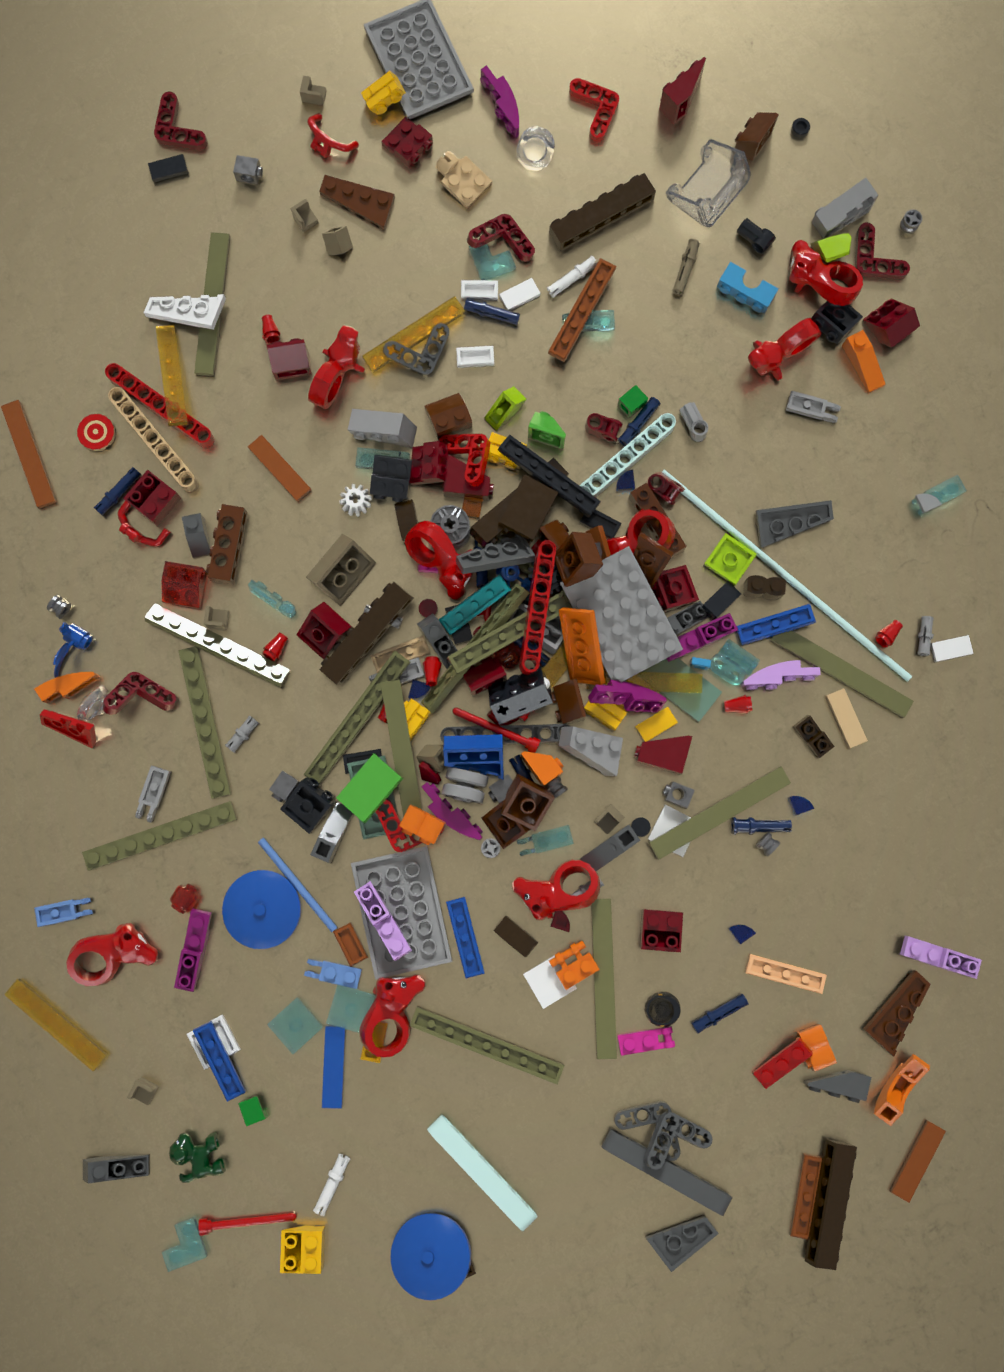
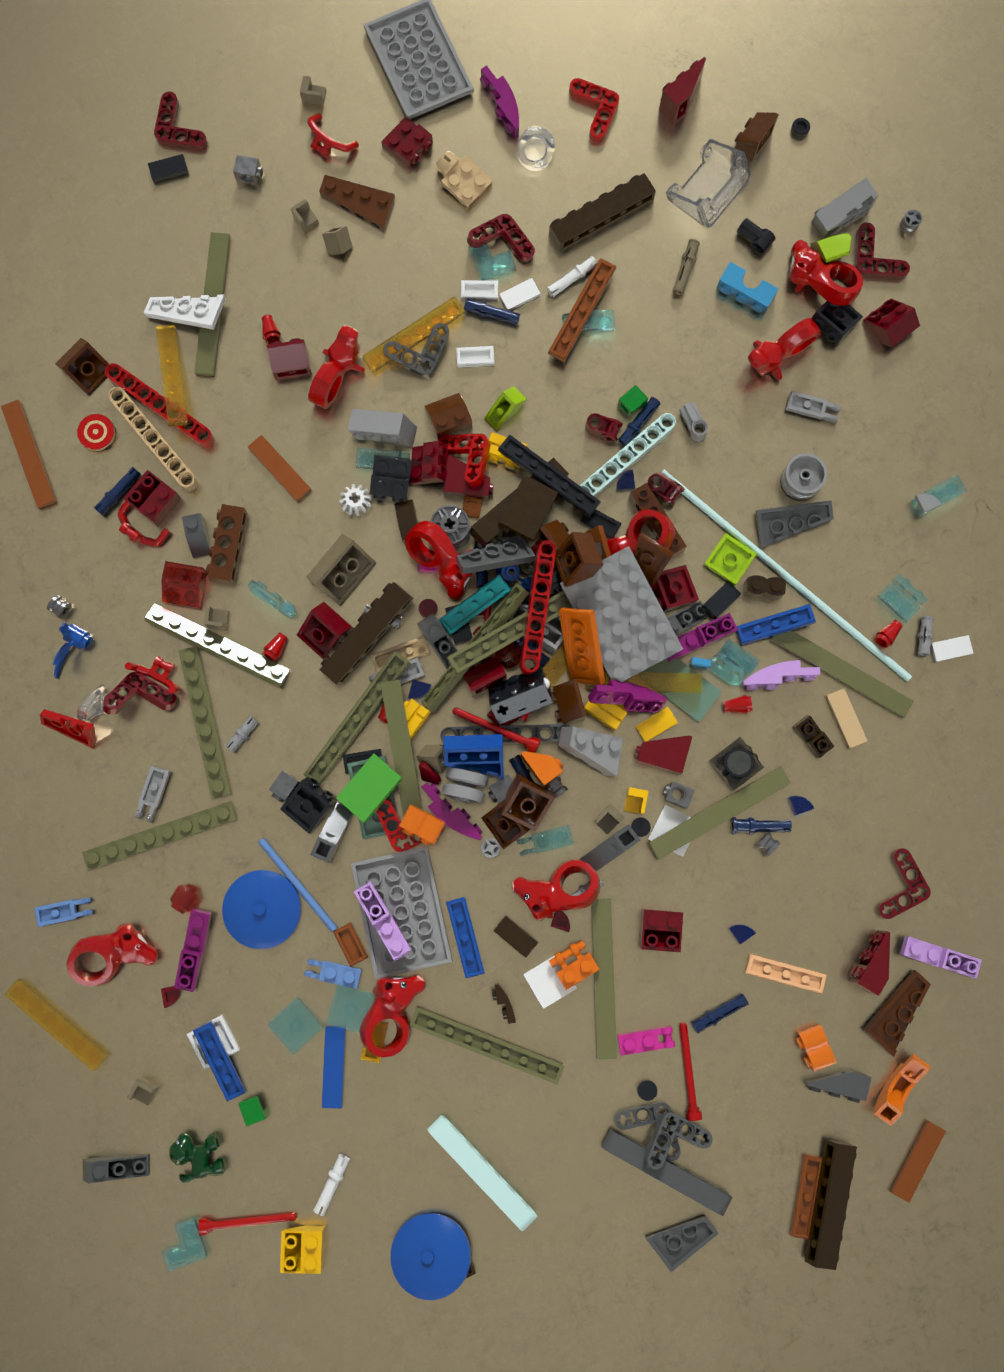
orange slope [34,672,100,704] -> none
yellow brick [361,70,406,115] -> none
red cone [423,656,442,686] -> none
bright green slope [528,411,566,449] -> none
clear smoke piece [645,992,681,1027] -> none
red plate [753,1037,813,1089] -> none
orange slope [842,330,885,393] -> none
none -> reddish brown slope [55,338,109,395]
none -> red piece [125,656,180,694]
none -> dark red tile [161,986,182,1008]
none -> dark brown slope [491,983,516,1024]
none -> yellow panel [624,787,649,815]
none -> black tile [637,1080,657,1101]
none -> red piece [679,1022,703,1121]
none -> piece [709,737,764,791]
none -> light grey wheel [781,453,828,500]
none -> dark red slope [849,930,890,996]
none -> dark red beam [877,848,931,919]
none -> clear light blue plate [878,574,928,623]

